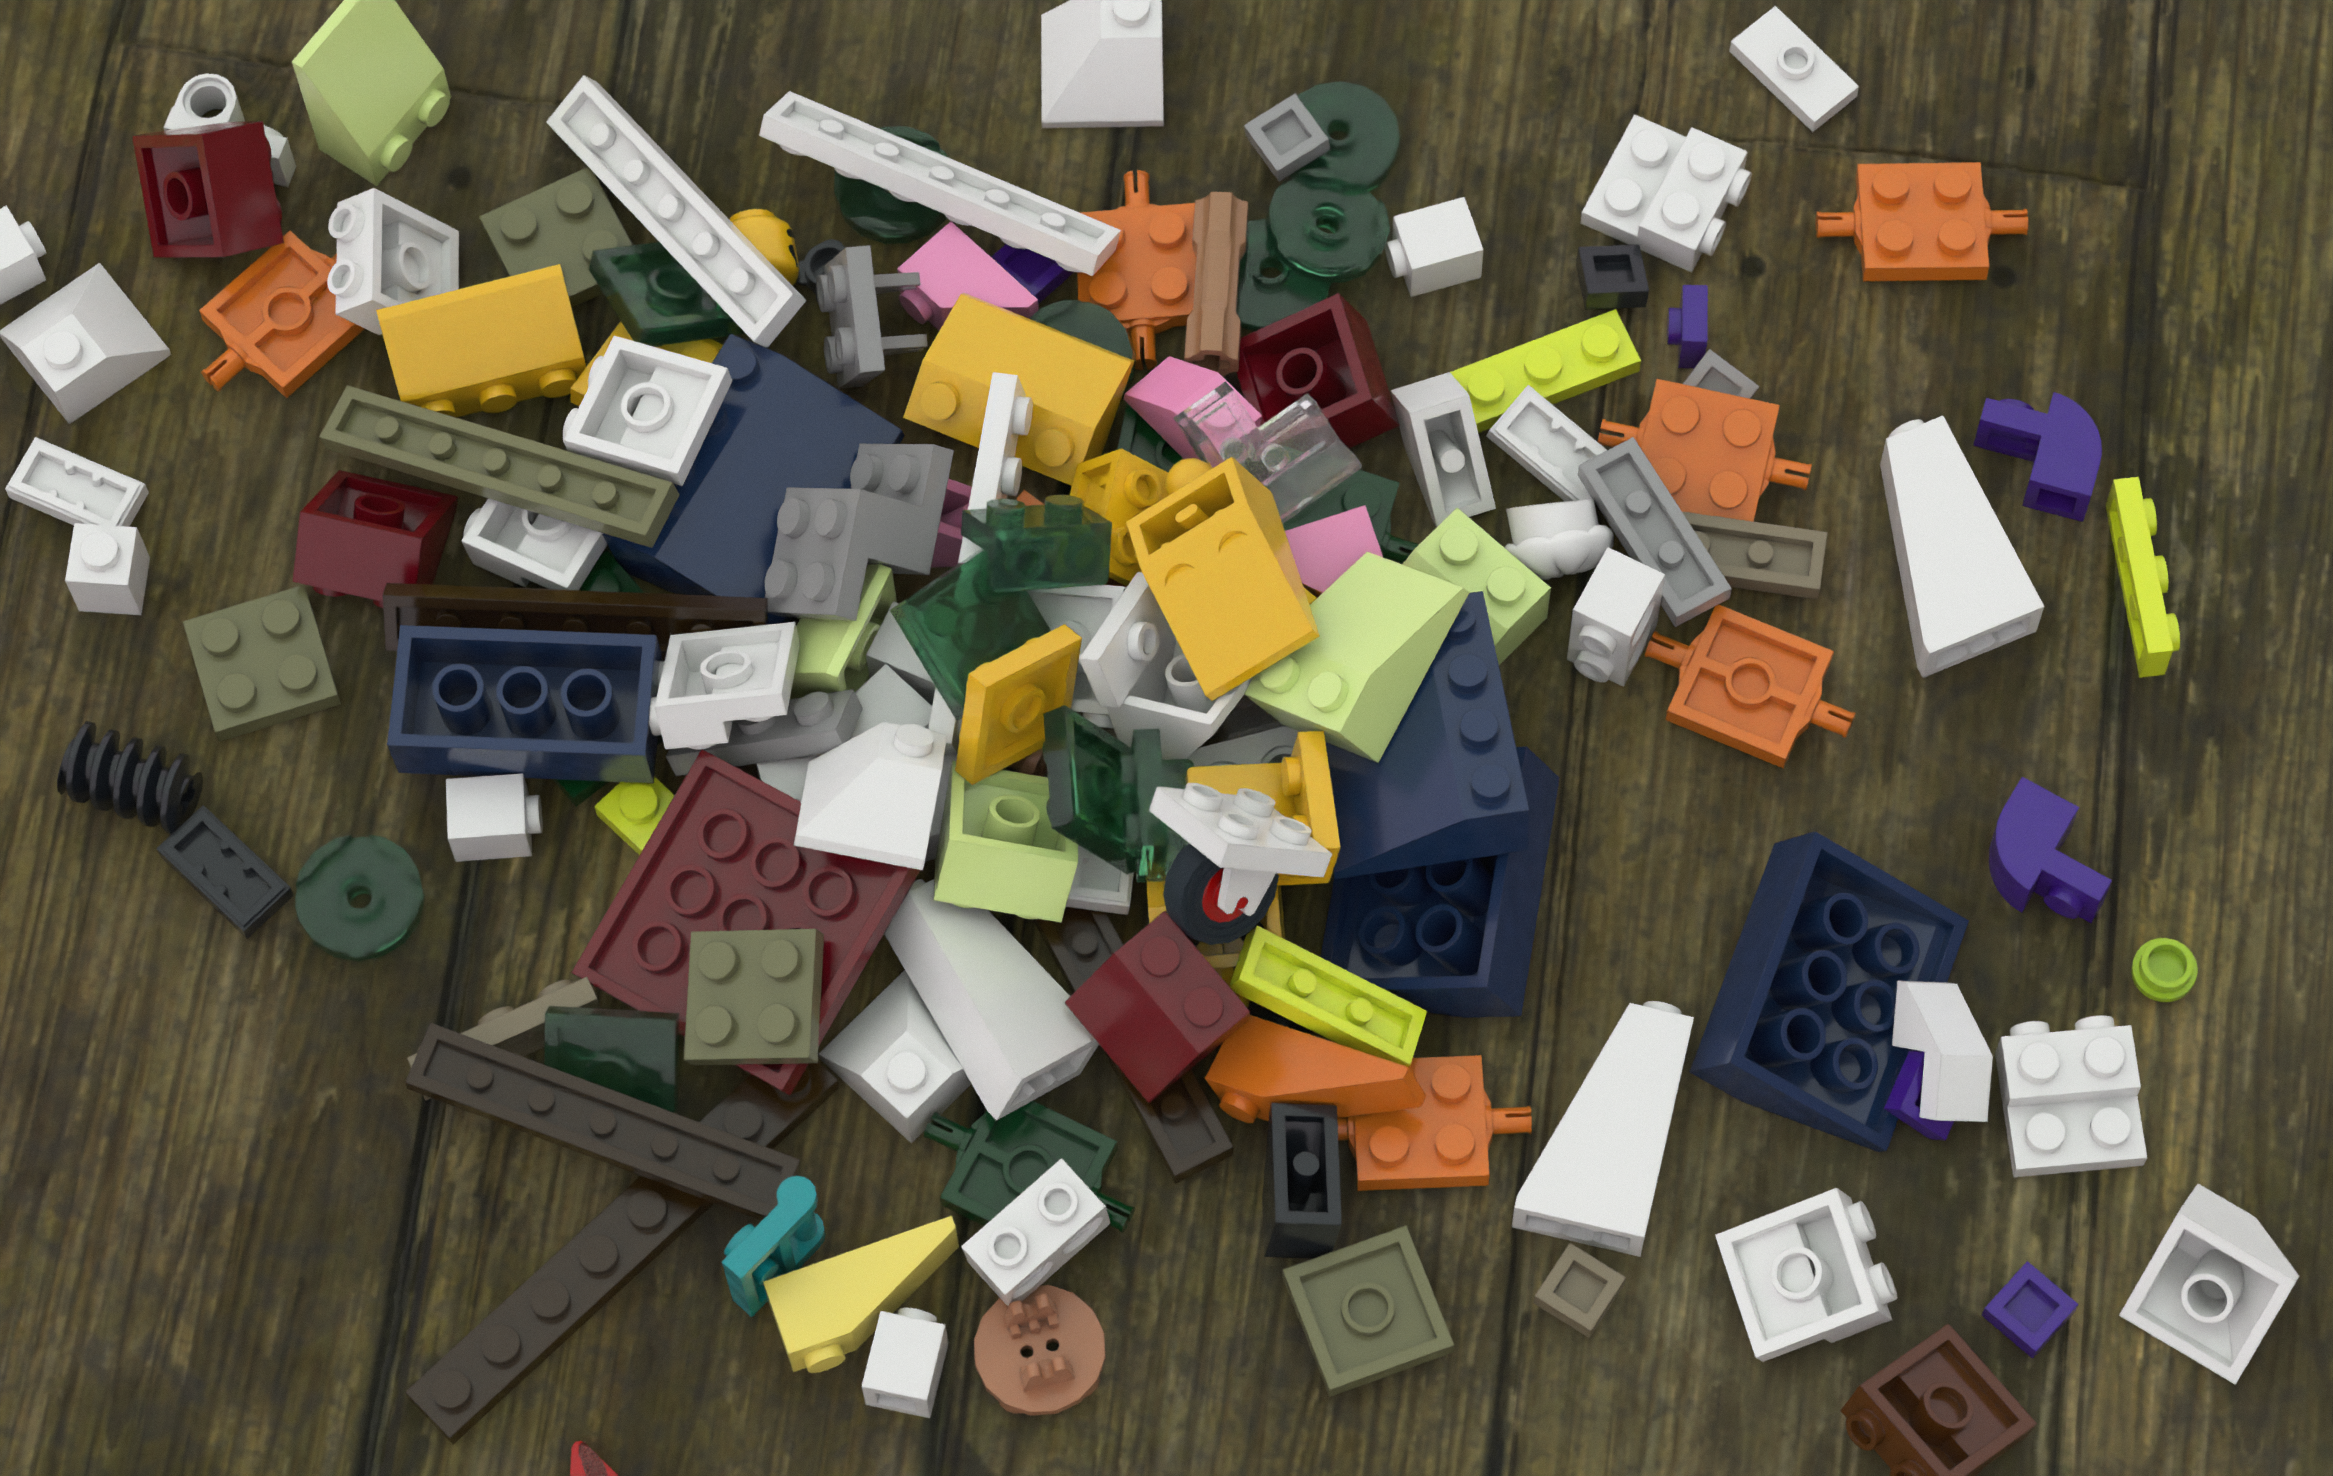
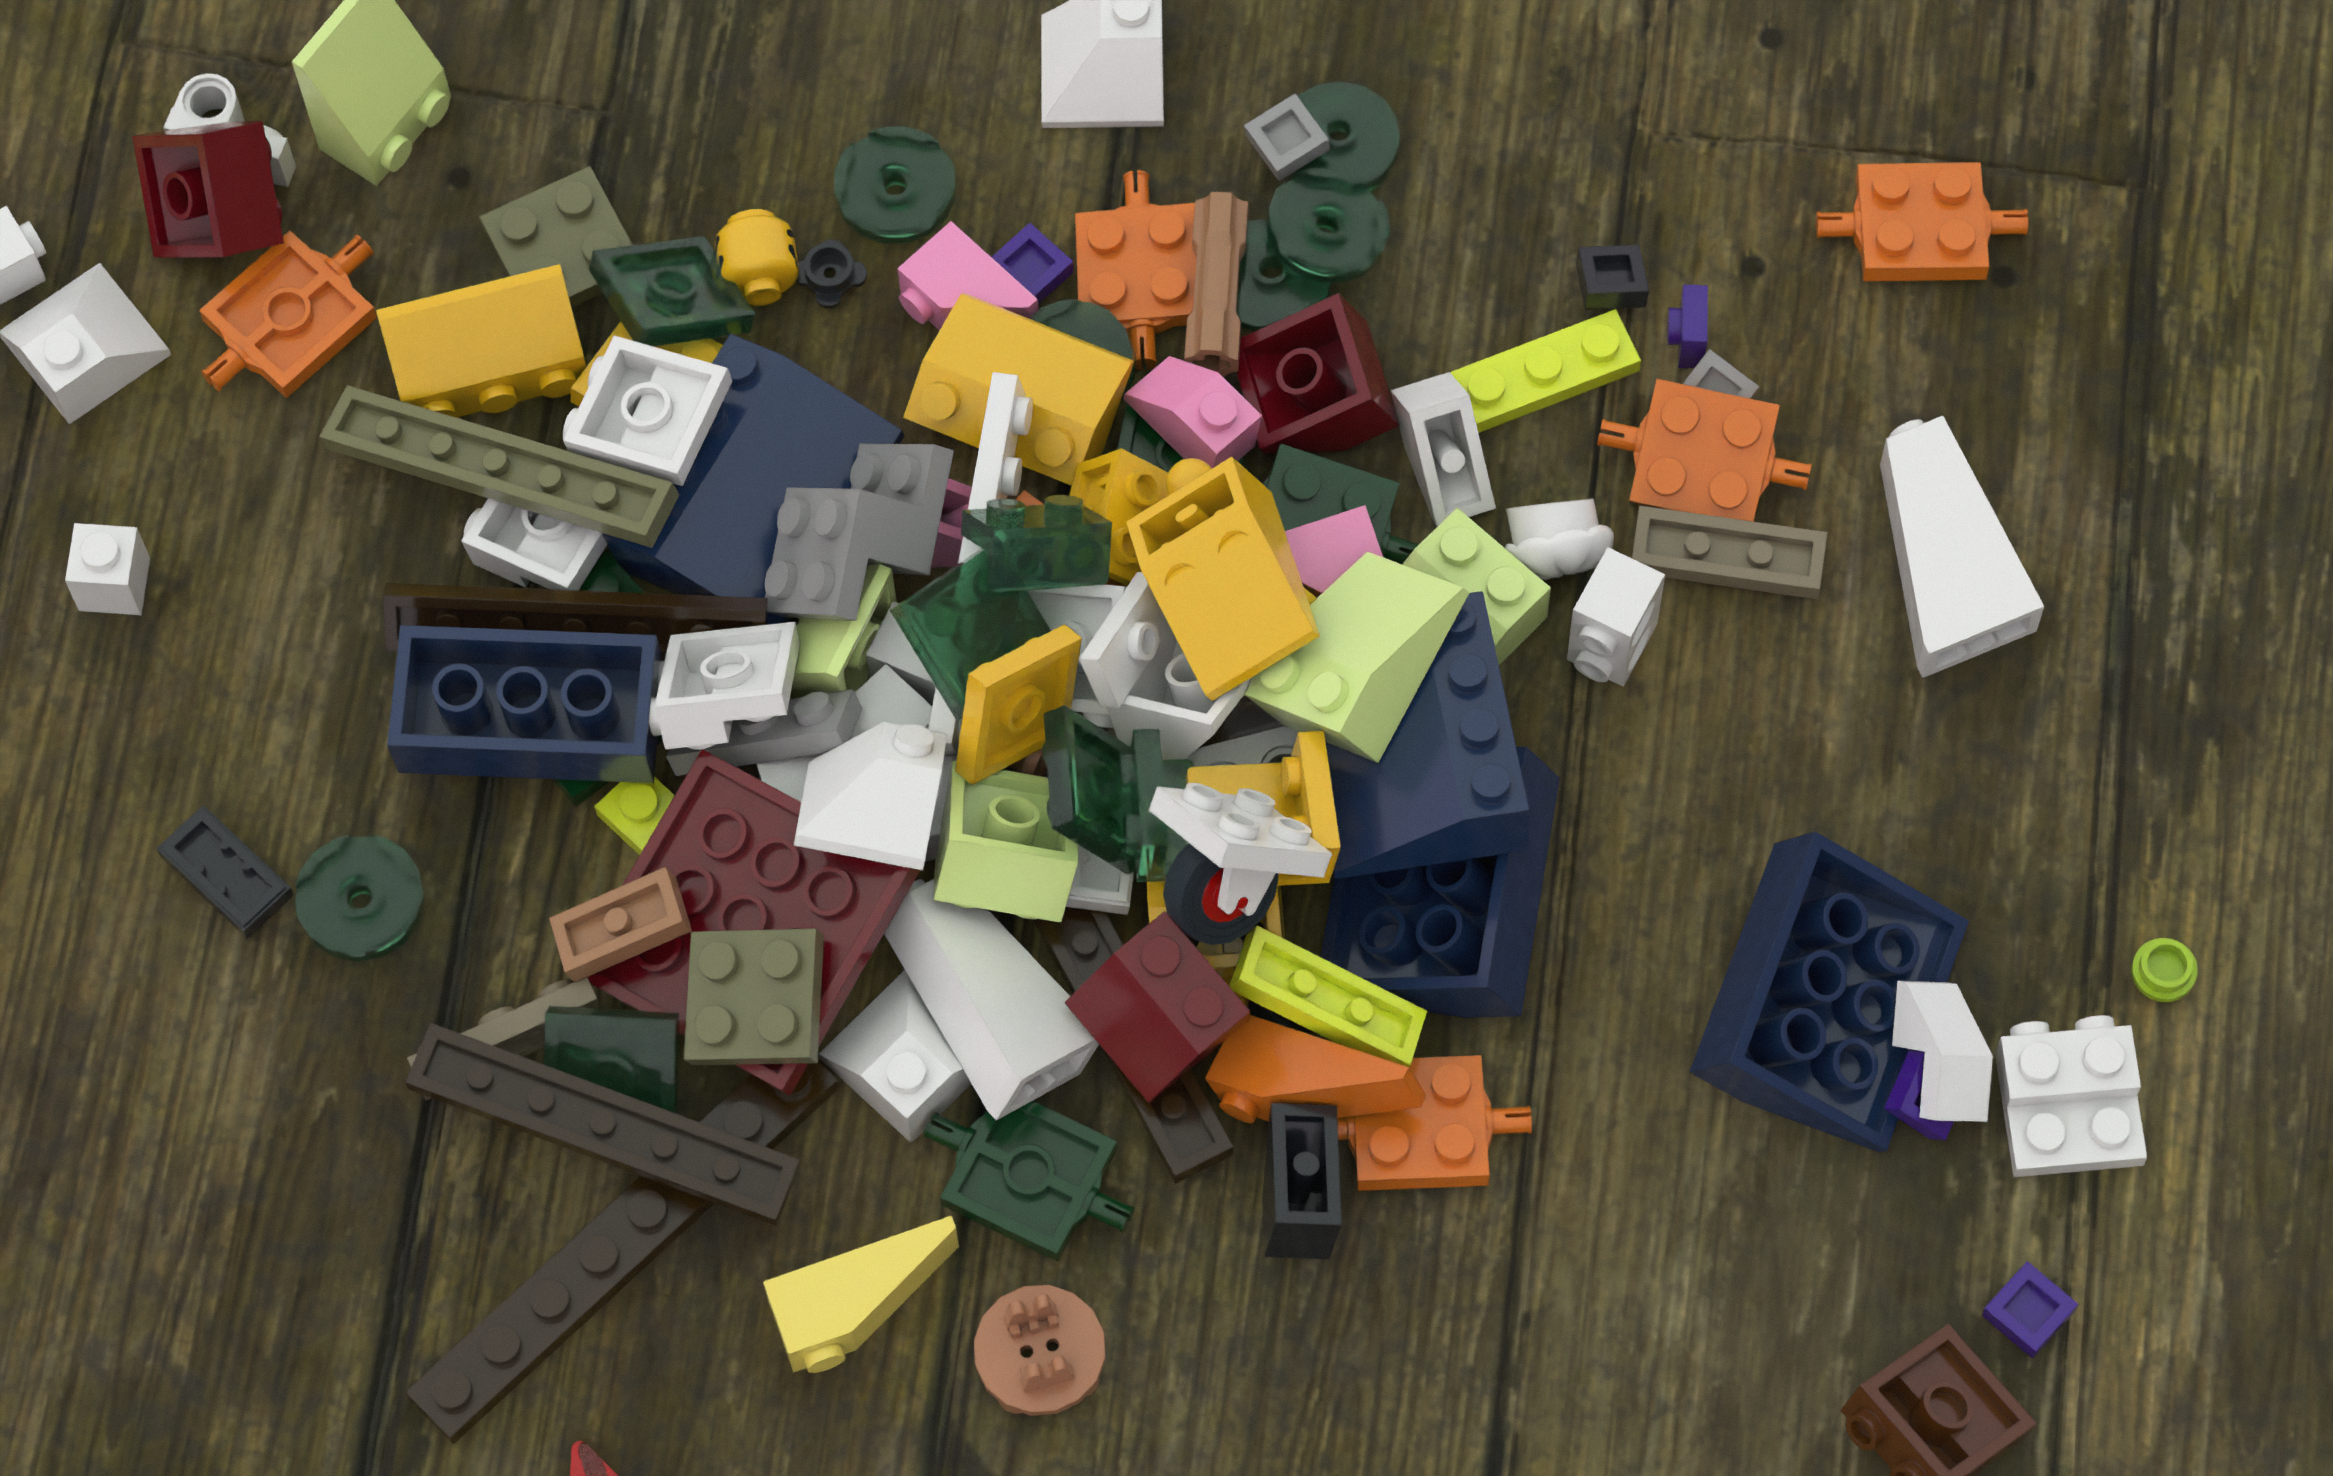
white plate [5,437,149,527] -> none
black piece [57,721,203,834] -> none
olive plate [183,584,341,742] -> none
dark red slope [292,470,458,608] -> none
white plate [327,188,459,335] -> none
white brick [446,773,543,862] -> none
white plate [546,75,806,348] -> none
teal plate [722,1176,826,1317] -> none
white plate [759,91,1121,276] -> none
light grey plate [817,245,928,389] -> none
white brick [862,1308,949,1418] -> none
white brick [961,1158,1111,1306] -> none
clear panel [1173,381,1362,524] -> none
olive plate [1282,1226,1454,1397] -> none
white brick [1385,197,1483,297] -> none
white plate [1486,385,1607,501] -> none
white slope [1512,1001,1694,1257] -> none
dark tan plate [1533,1243,1626,1338] -> none
light grey plate [1578,437,1732,627] -> none
white plate [1581,114,1752,272] -> none
orange plate [1645,604,1856,769] -> none
white plate [1715,1188,1897,1362] -> none
white plate [1729,6,1859,132] -> none
dark purple brick [1973,392,2102,522] -> none
dark purple brick [1988,777,2112,924] -> none
neon yellow plate [2105,477,2180,678] -> none
white slope [2119,1184,2299,1385] -> none
none -> medium nougat plate [549,867,692,982]

